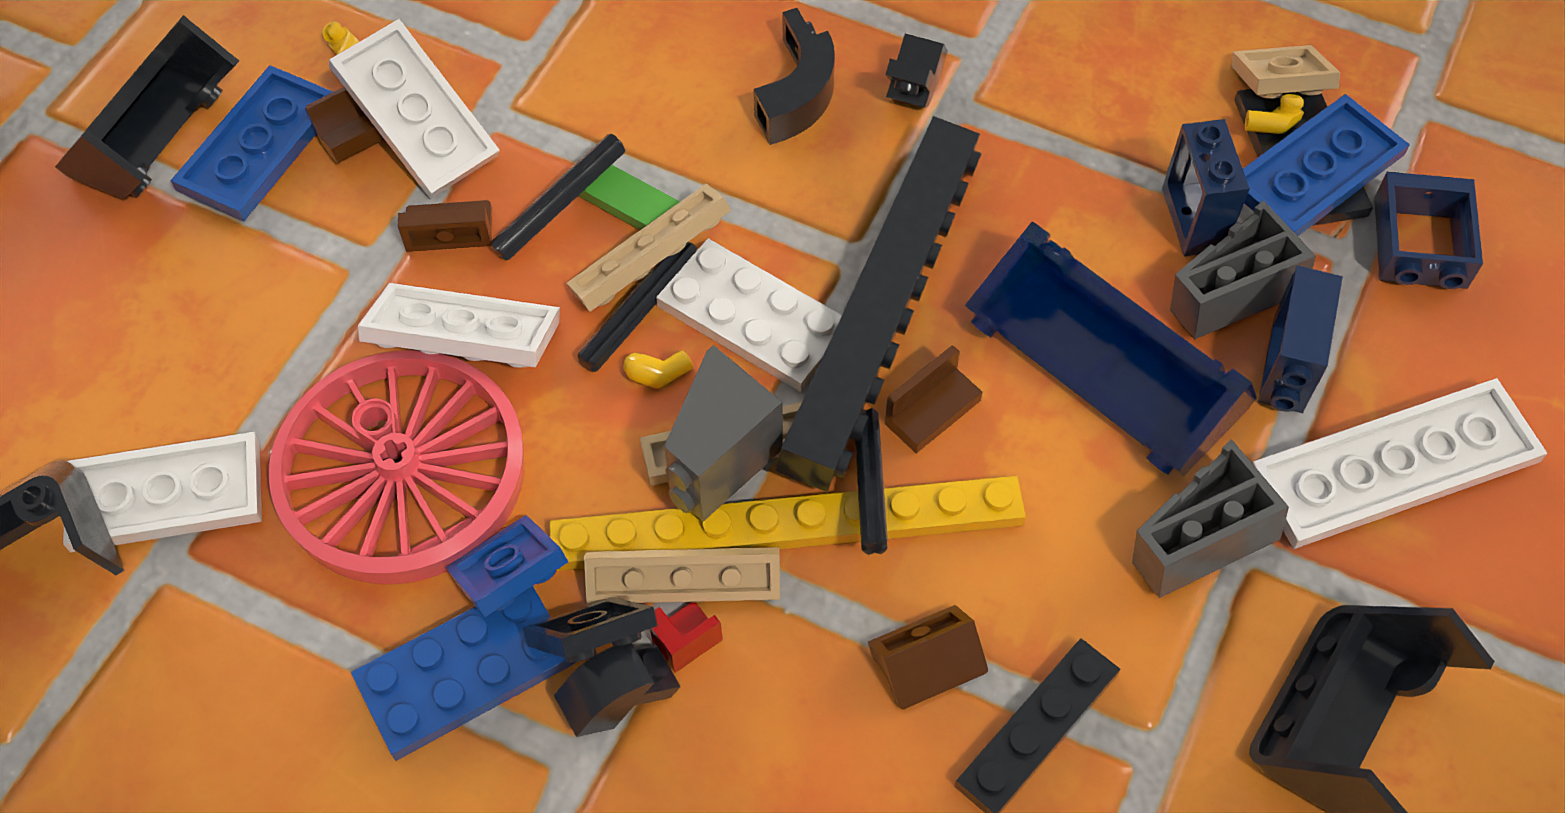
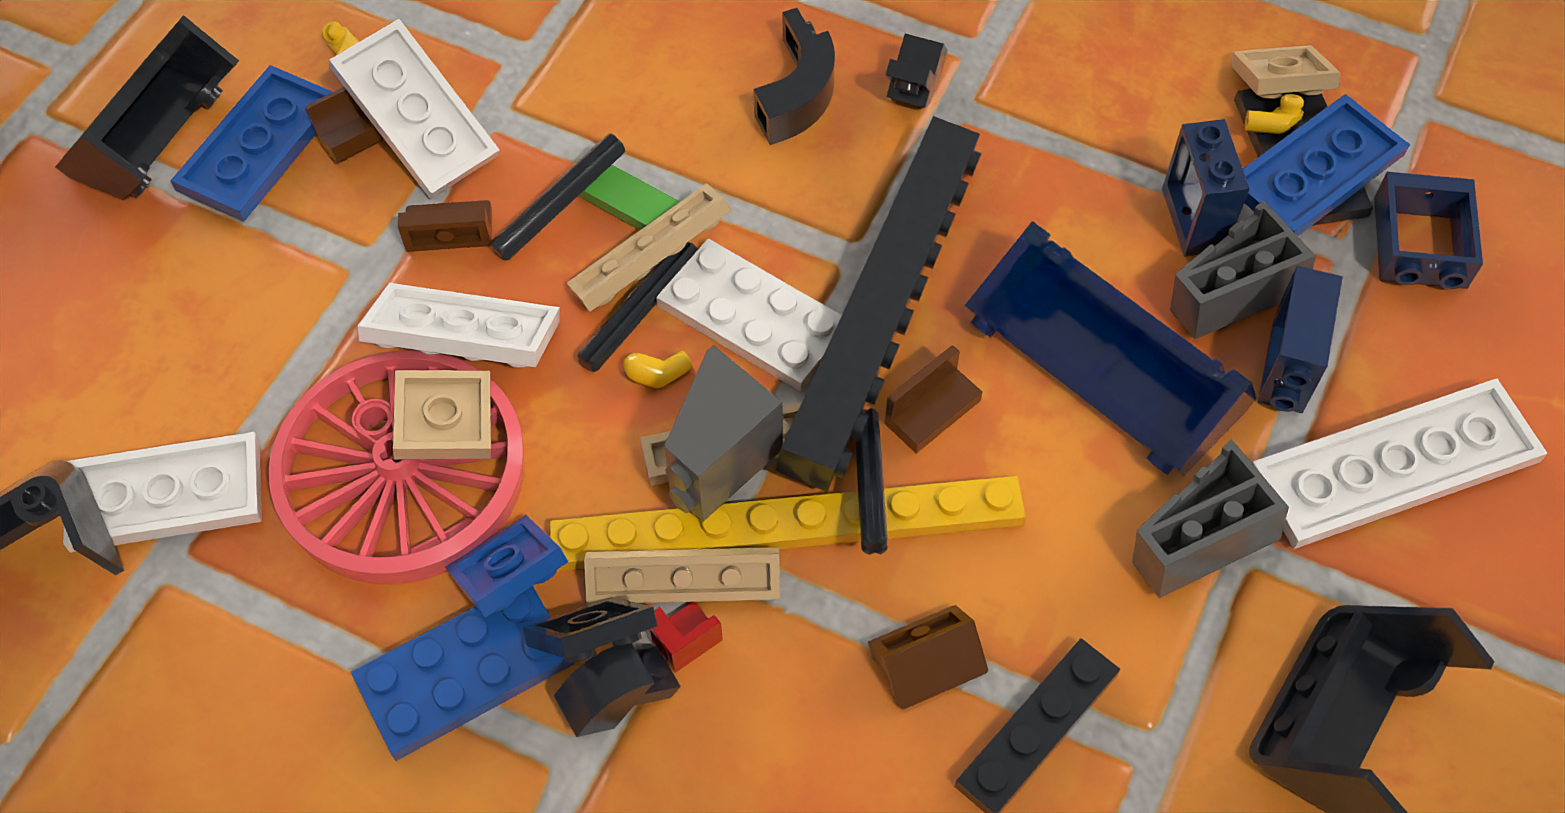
none -> tan plate [393,370,491,459]

